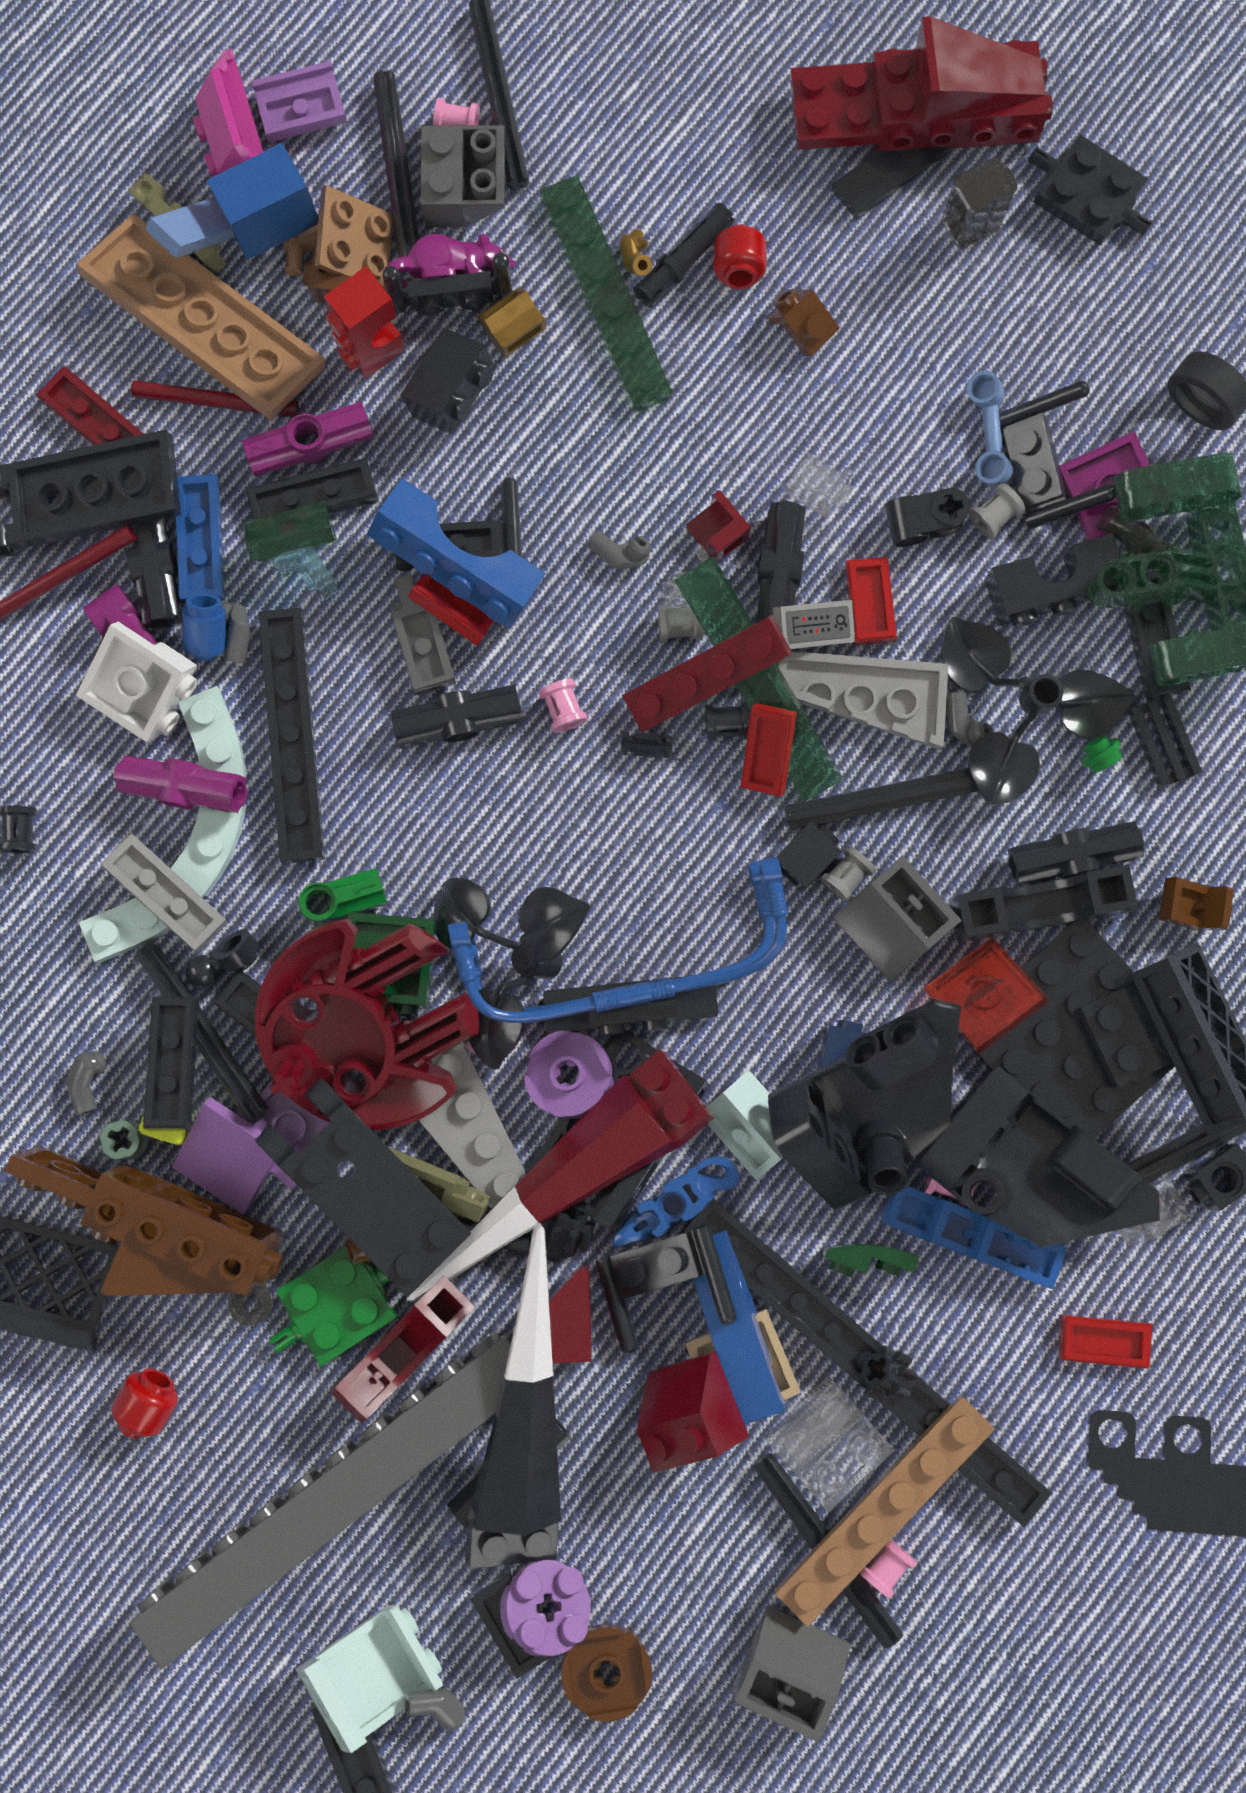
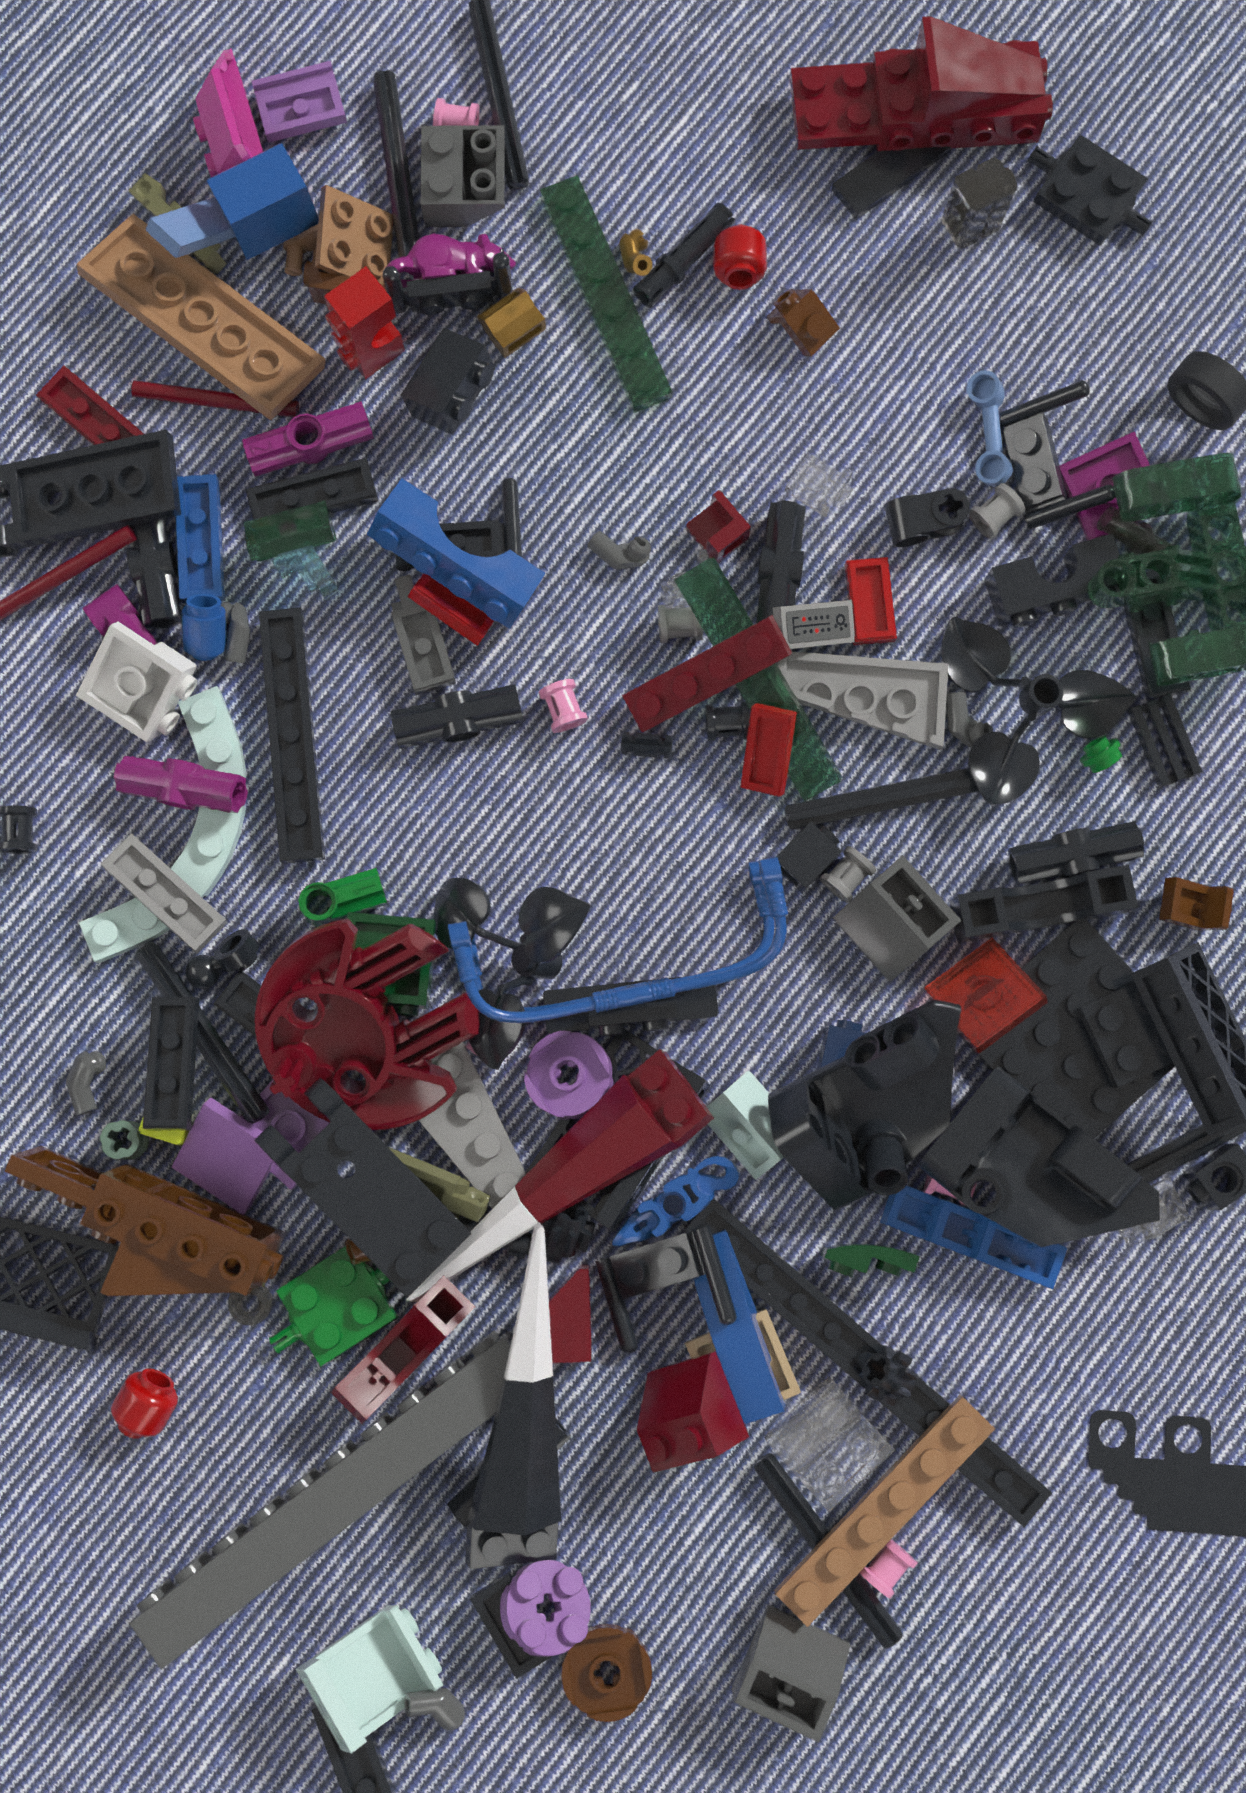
red tile [1058,1314,1152,1369] -> none

